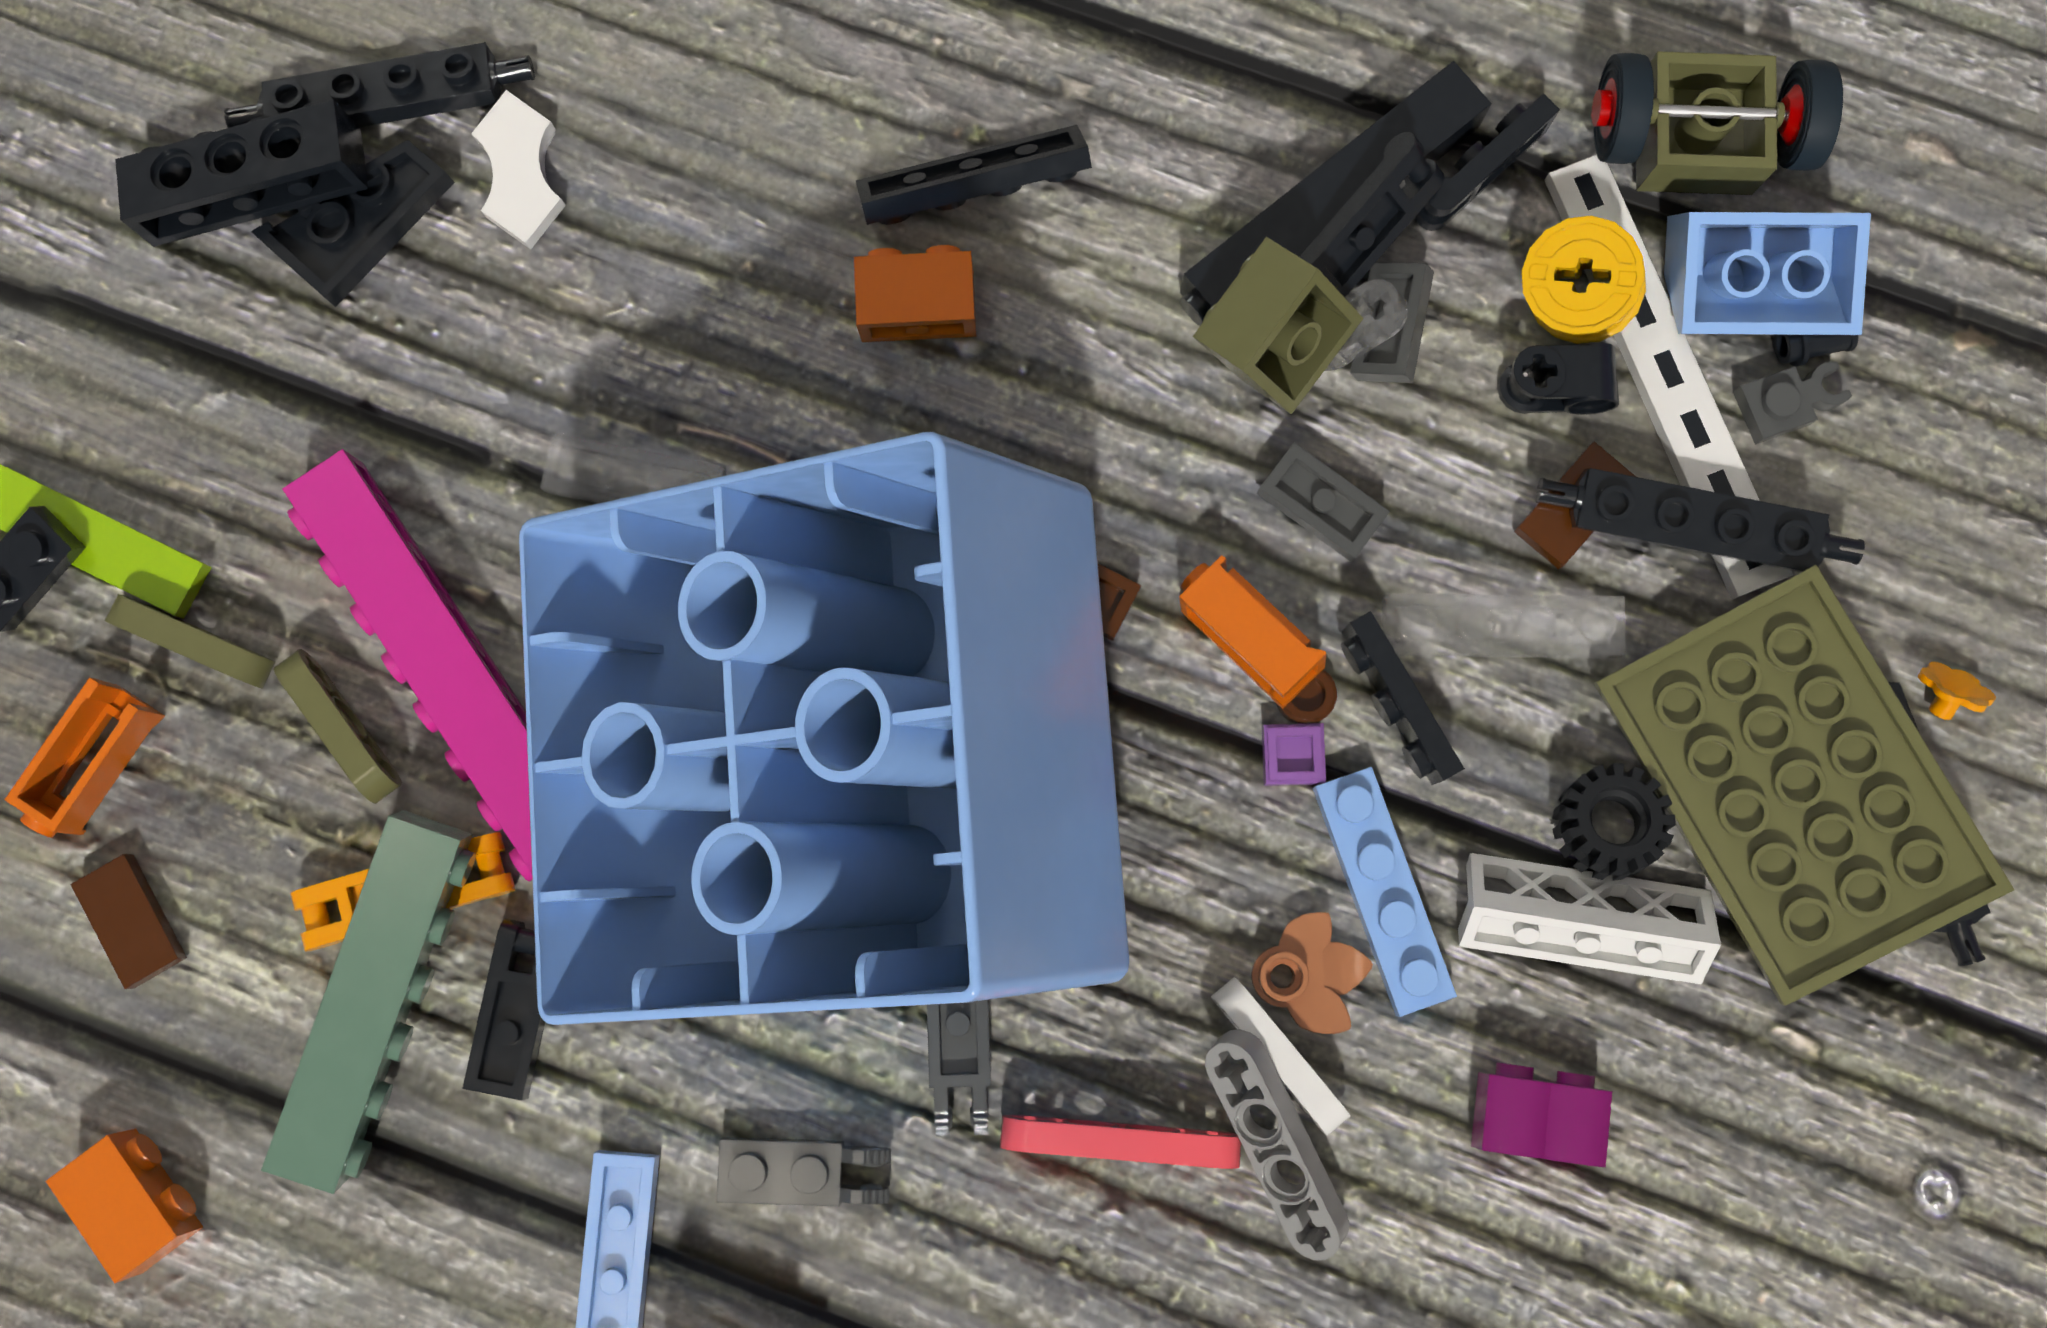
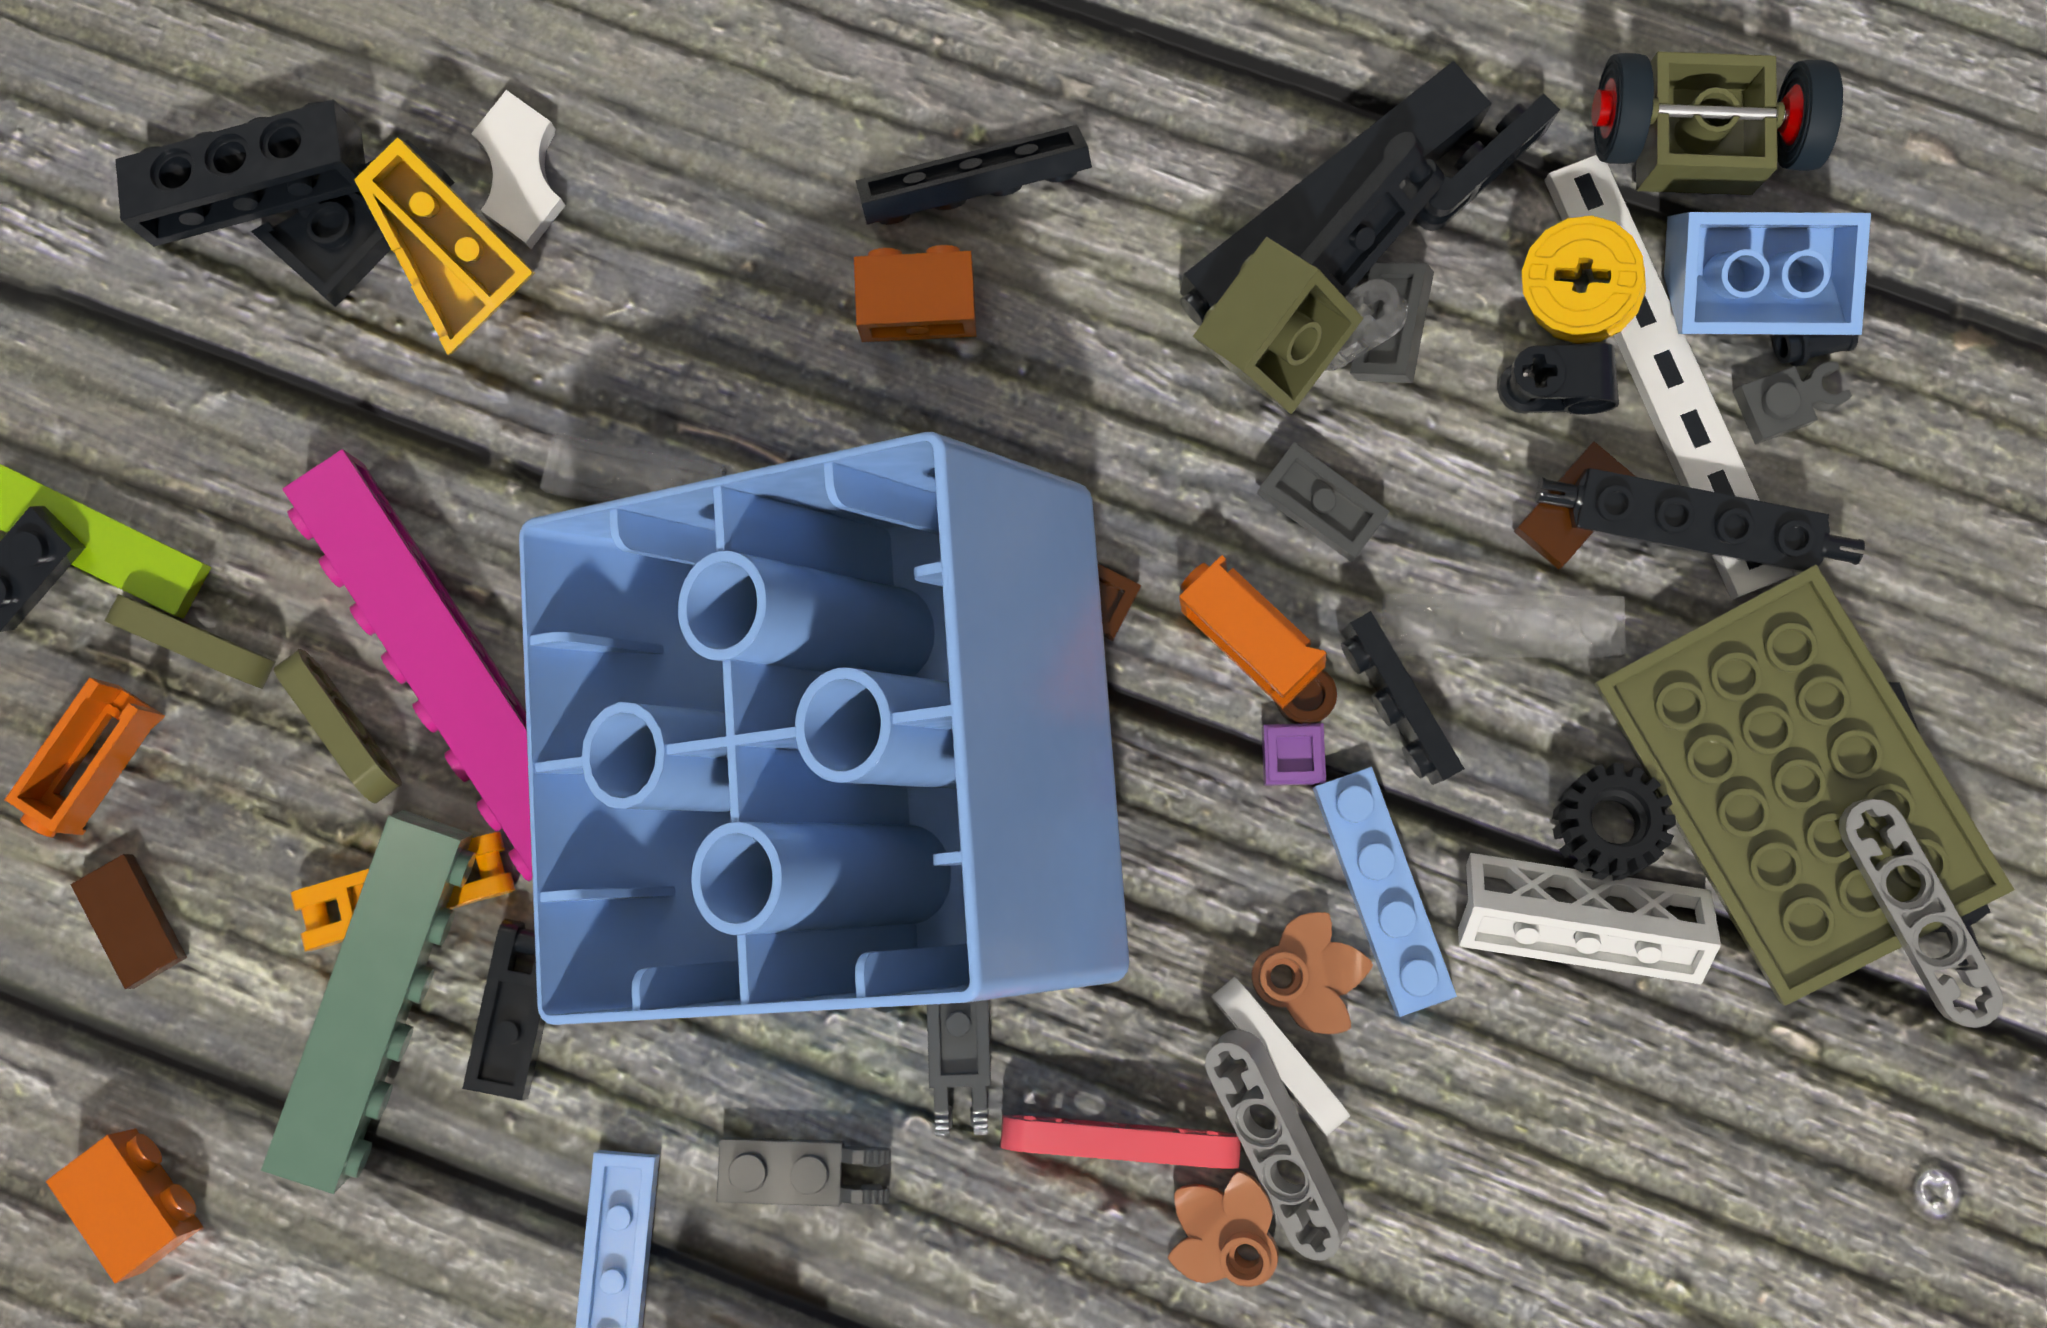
black plate [224,42,535,128] -> none
magenta brick [1471,1062,1613,1168] -> none
light orange plant [1918,661,1996,720] -> none
none -> yellow wedge [354,137,535,355]
none -> nougat plate [1168,1170,1279,1287]
none -> light grey beam [1839,799,2003,1028]

